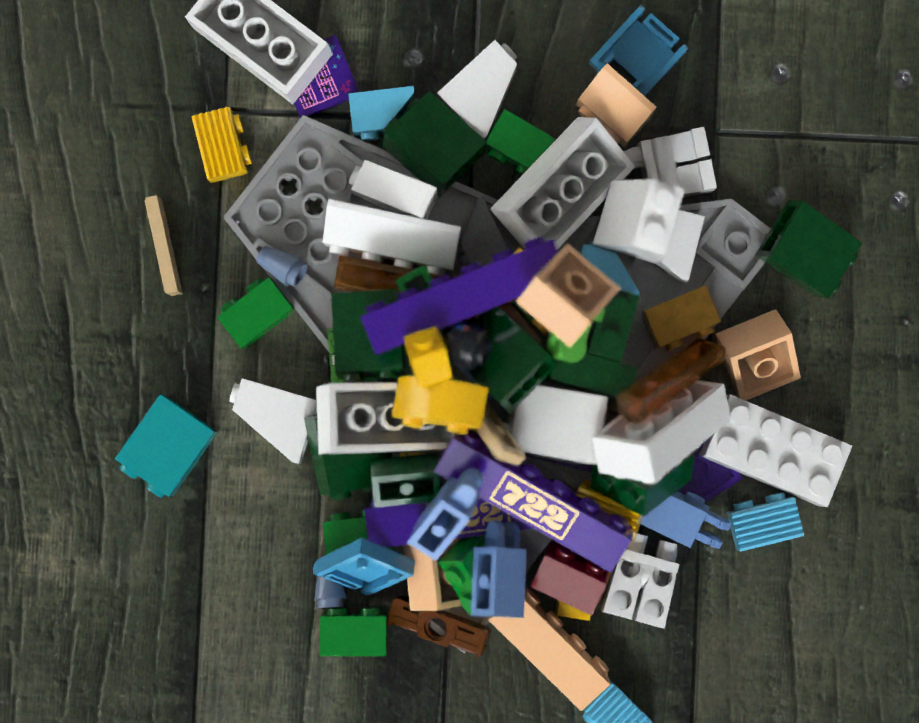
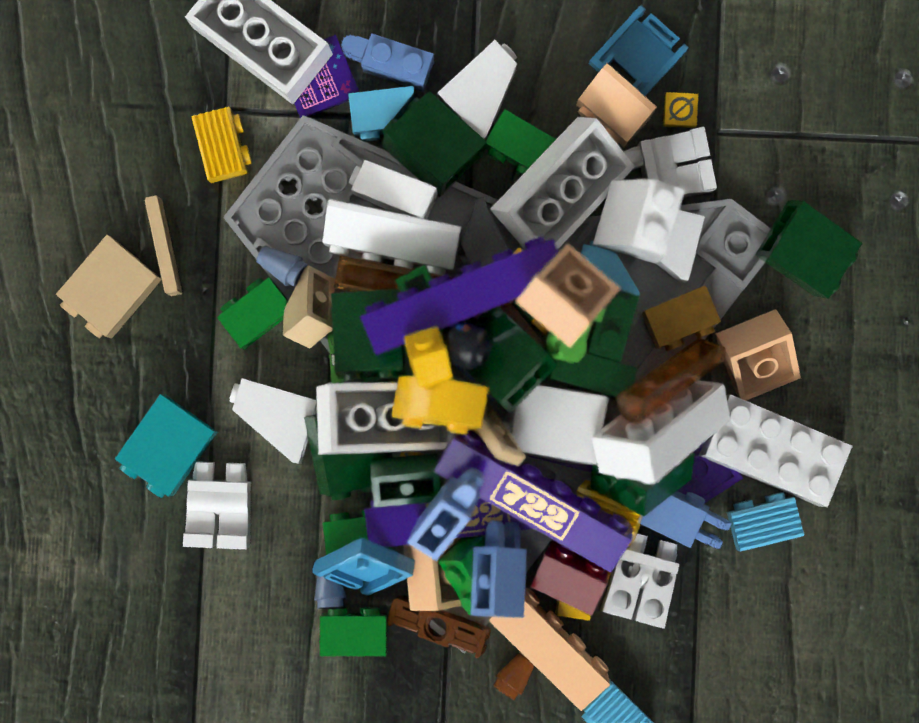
none -> tan brick [56,235,162,338]
none -> white hips [183,461,251,549]
none -> tan slope [283,265,335,349]
none -> medium blue hinge [341,33,434,92]
none -> dark orange cone [493,652,534,700]
none -> yellow tile [663,92,698,128]

